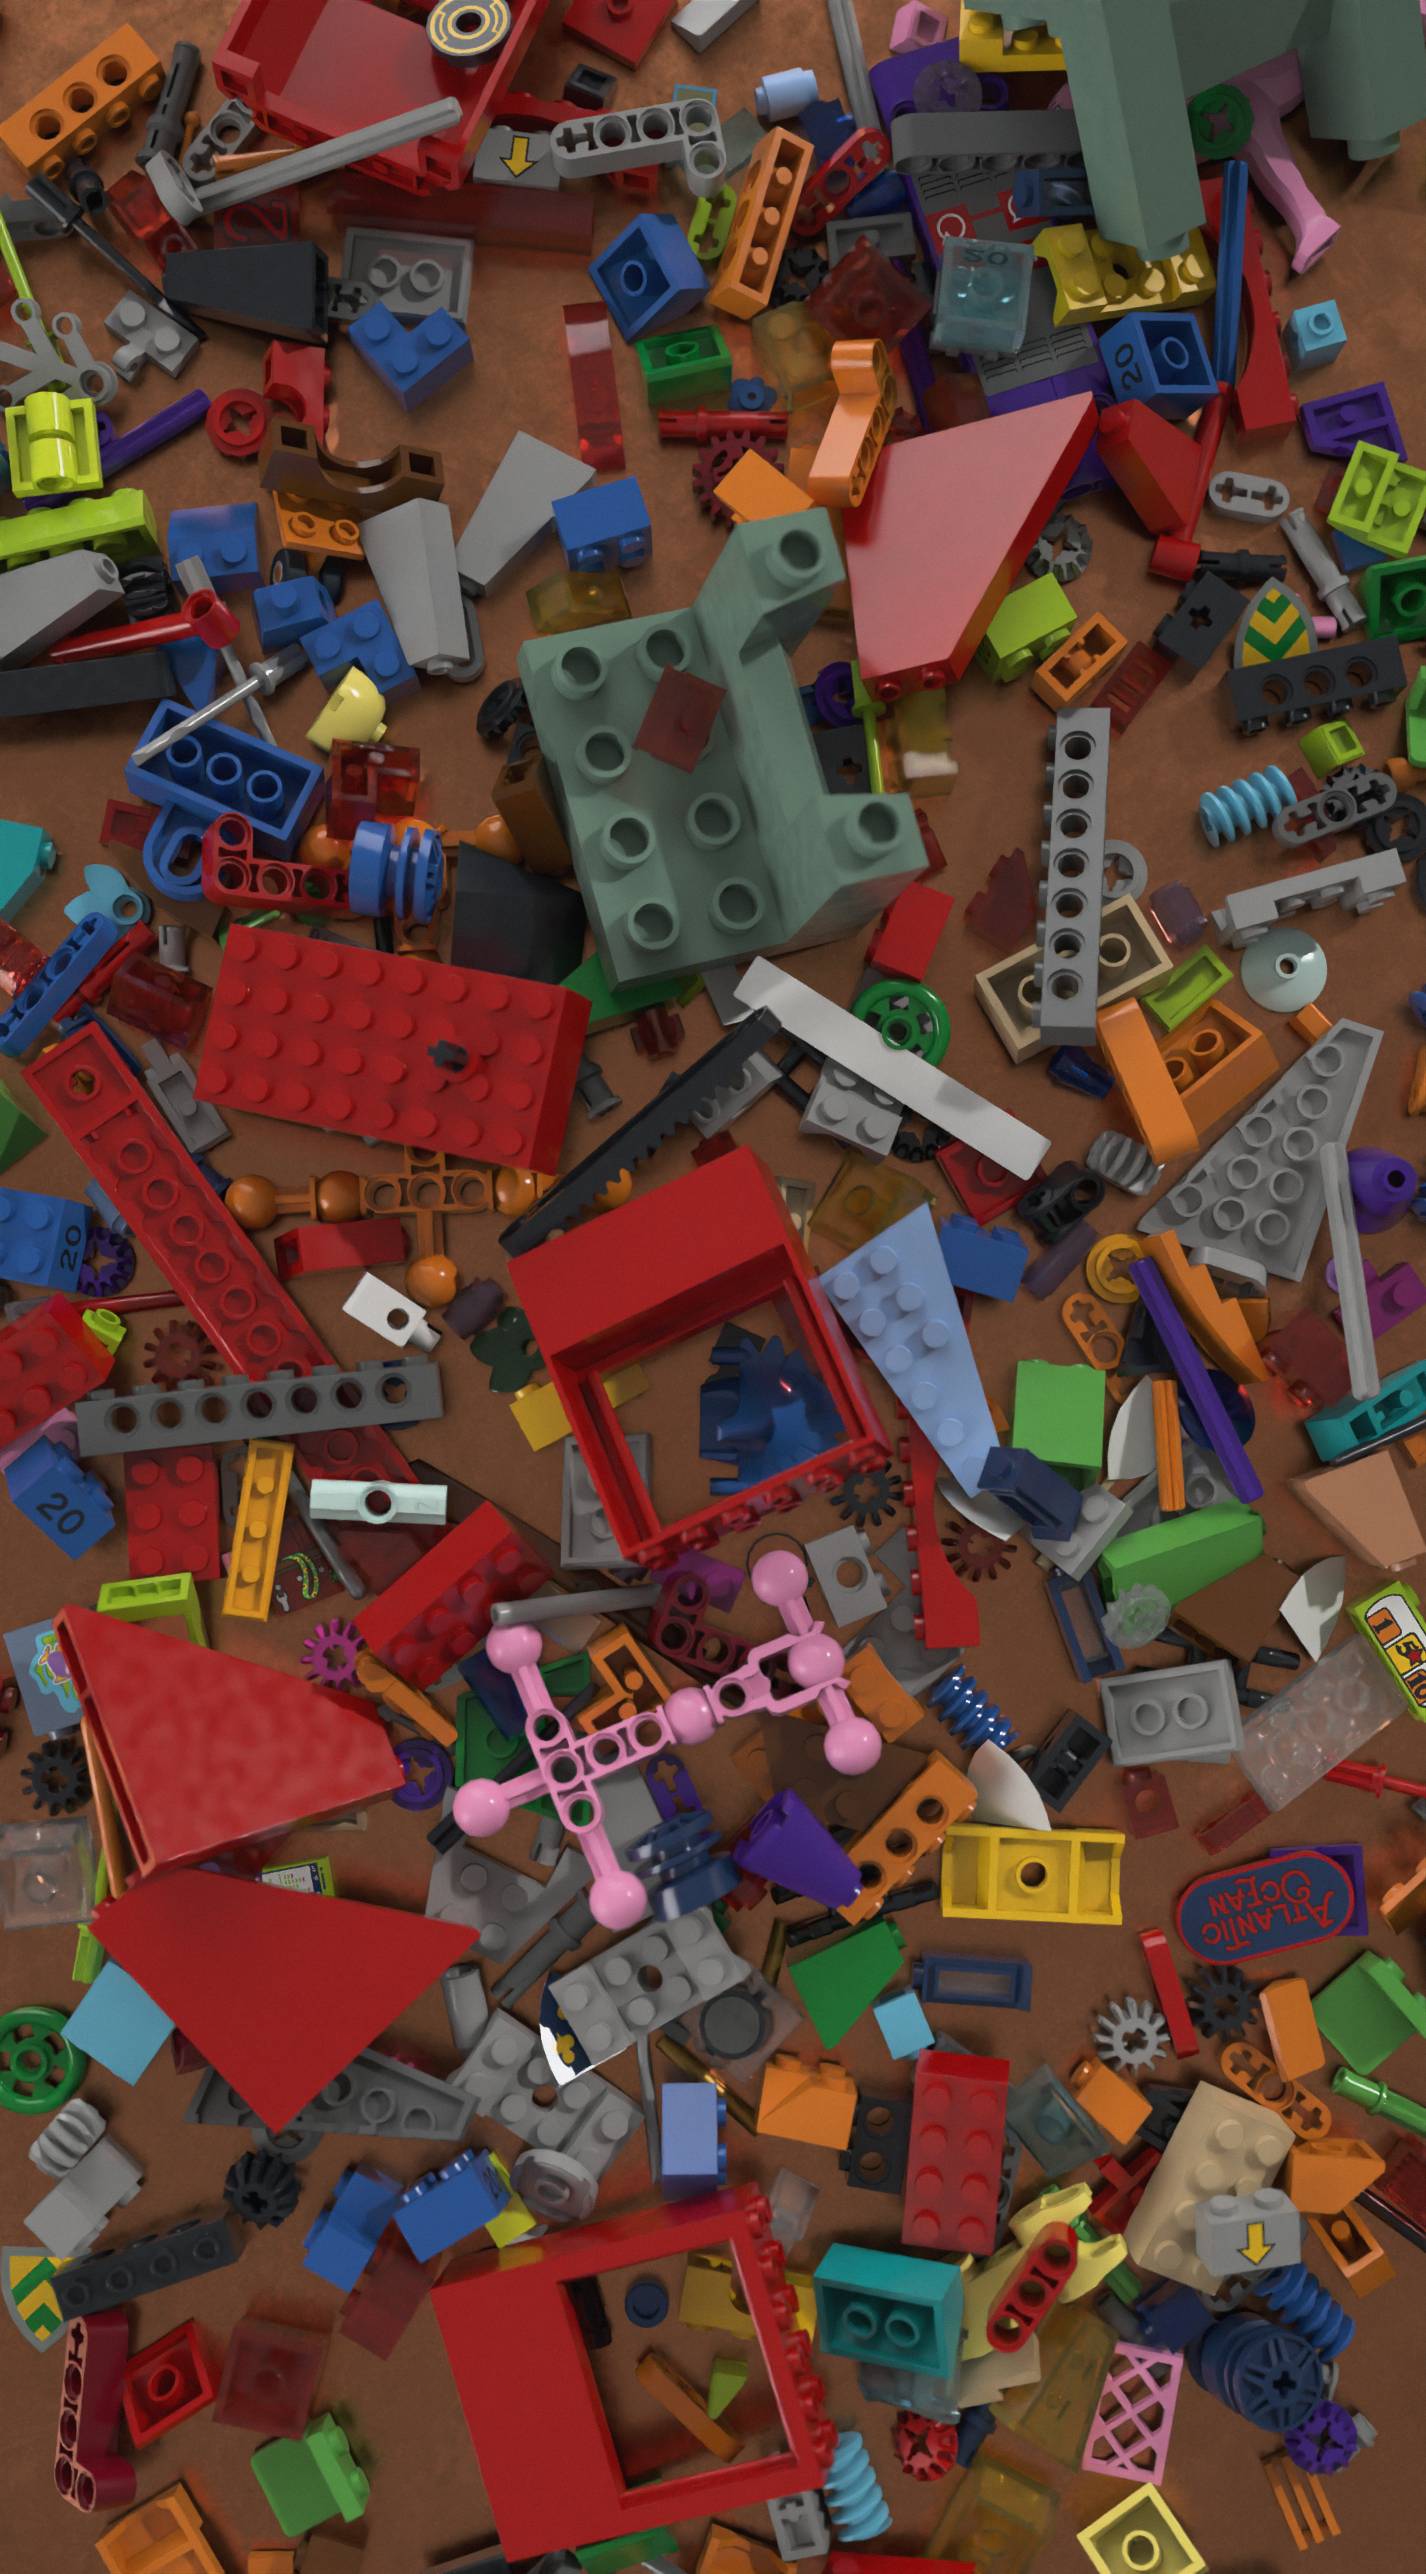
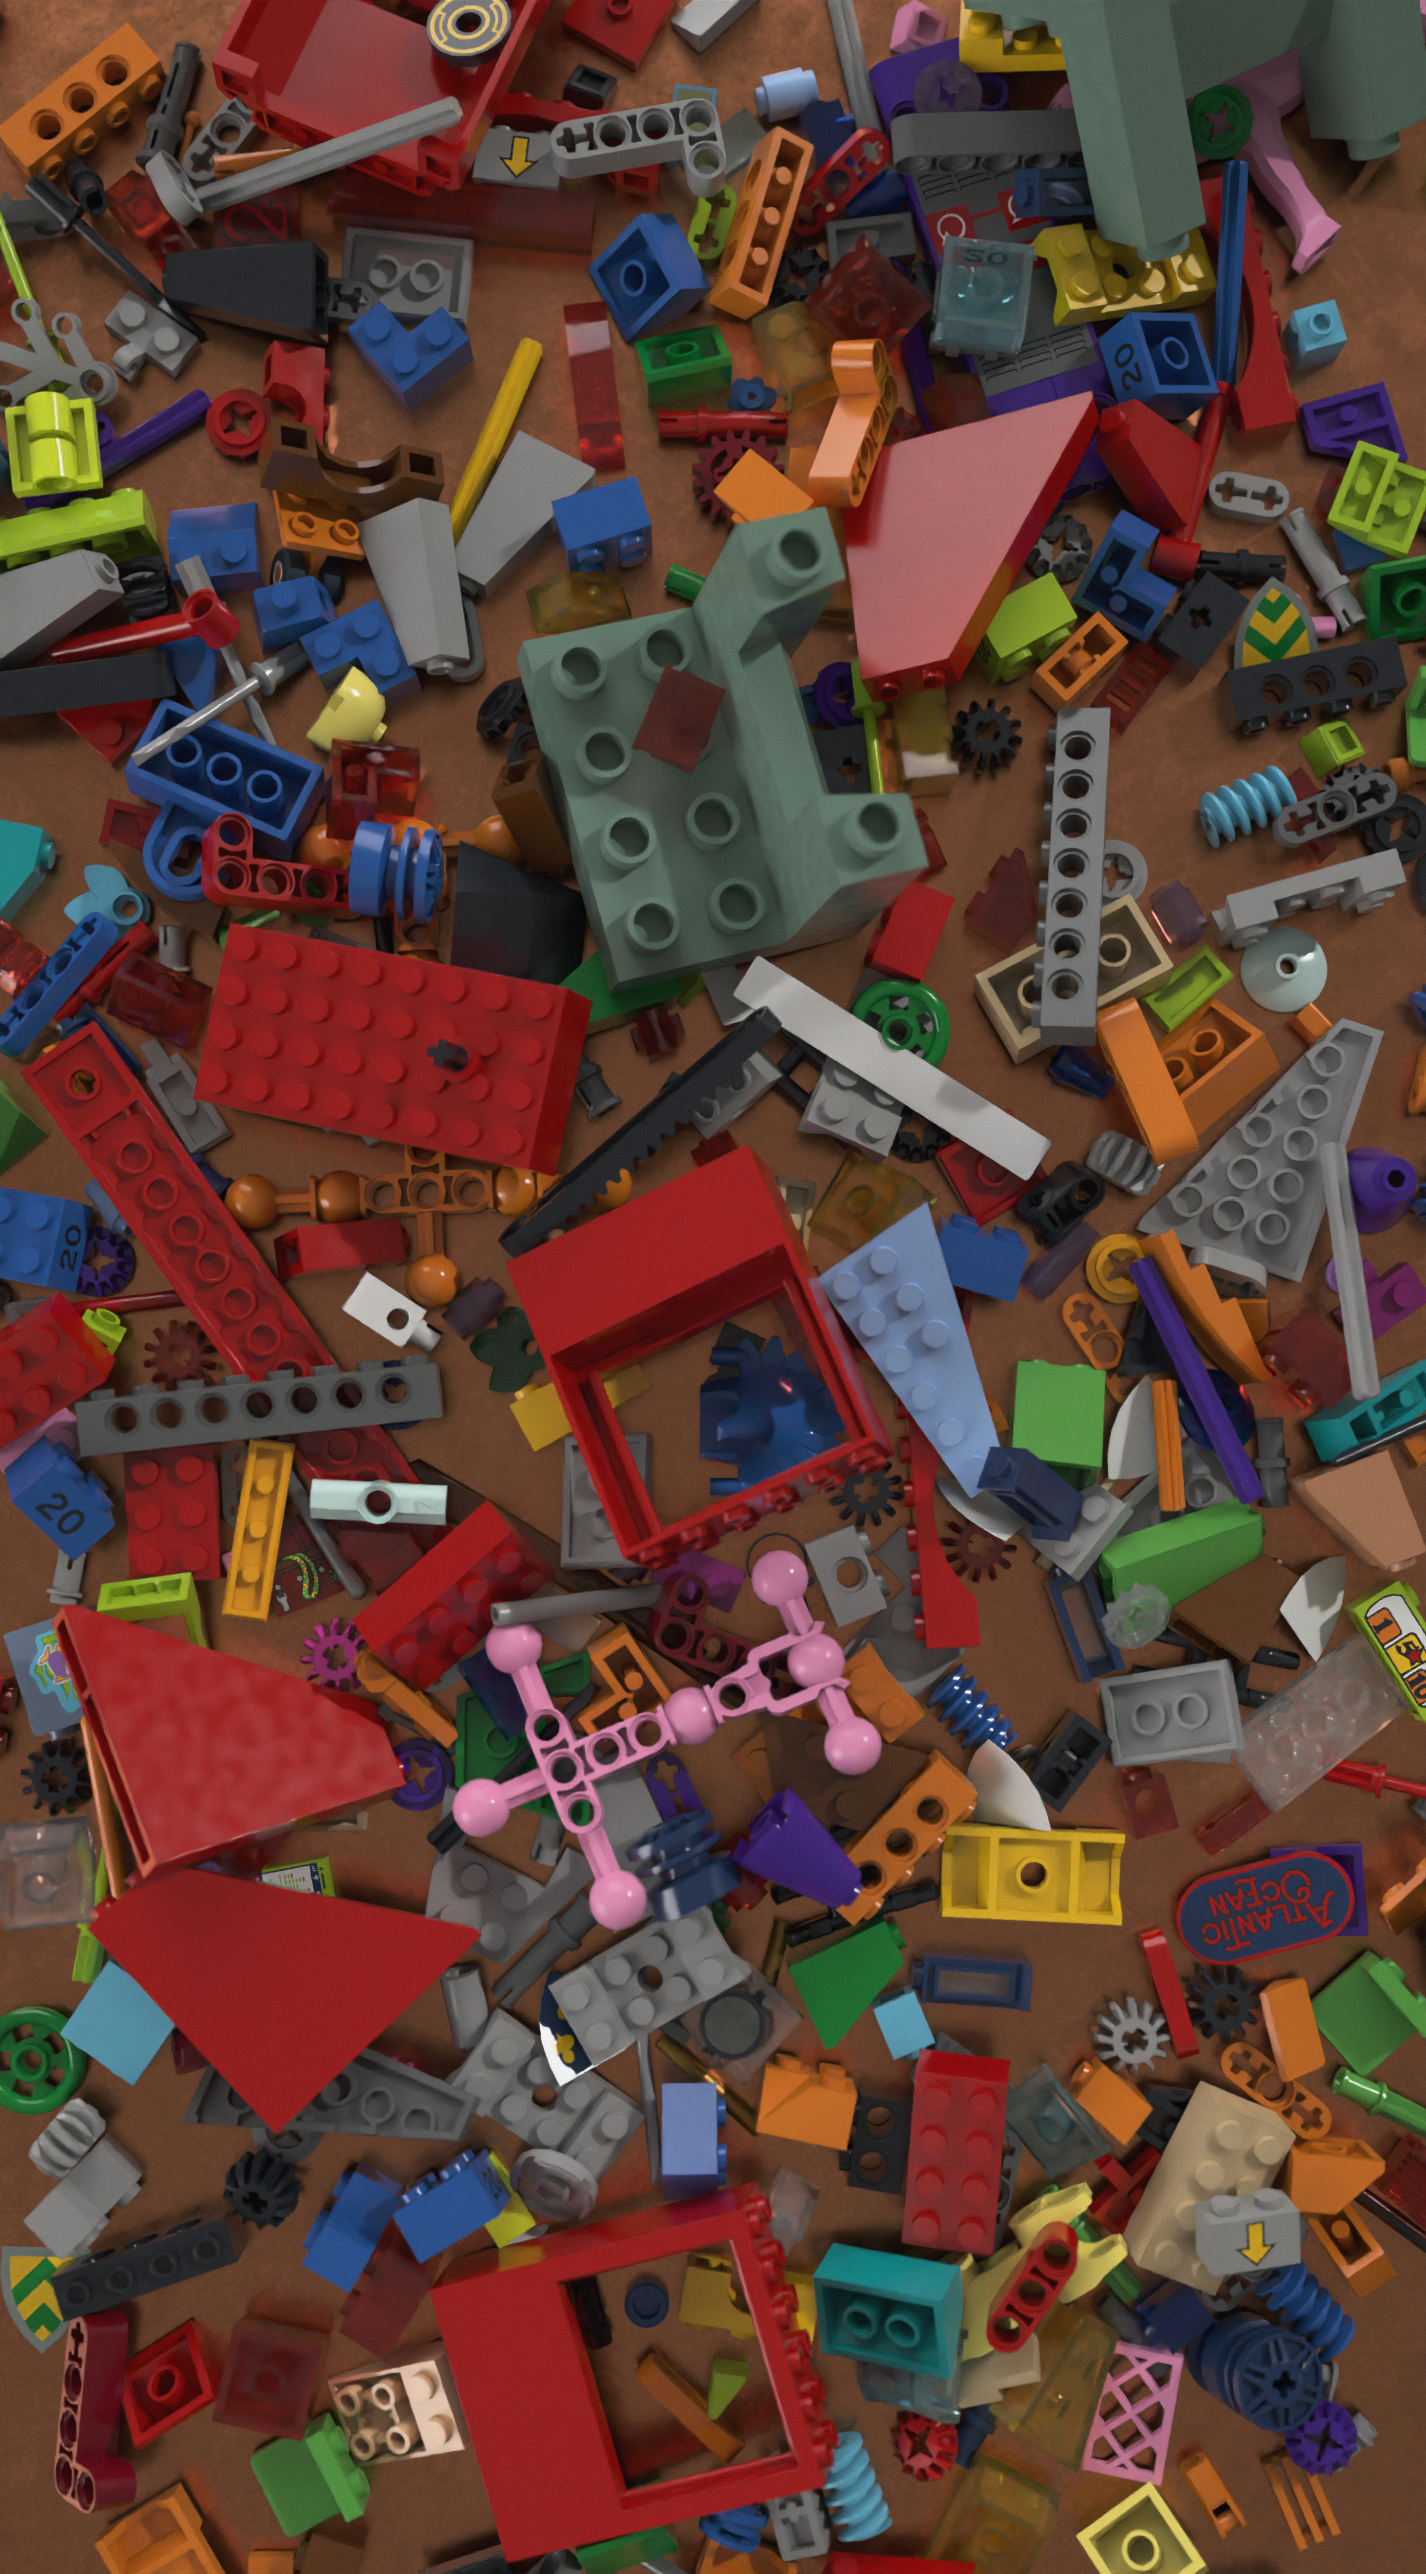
none -> light grey pin [46,1549,87,1605]
none -> red wing [55,697,167,769]
none -> light nougat slope [328,2340,472,2467]
none -> yellow axle [449,338,542,548]
none -> green pin [663,563,707,601]
none -> blue wheel [698,2504,770,2553]
none -> black gear [948,699,1023,775]
none -> blue brick [1070,509,1177,643]
none -> orange bar [1179,2452,1248,2541]
none -> dark grey pin [1255,1417,1291,1508]

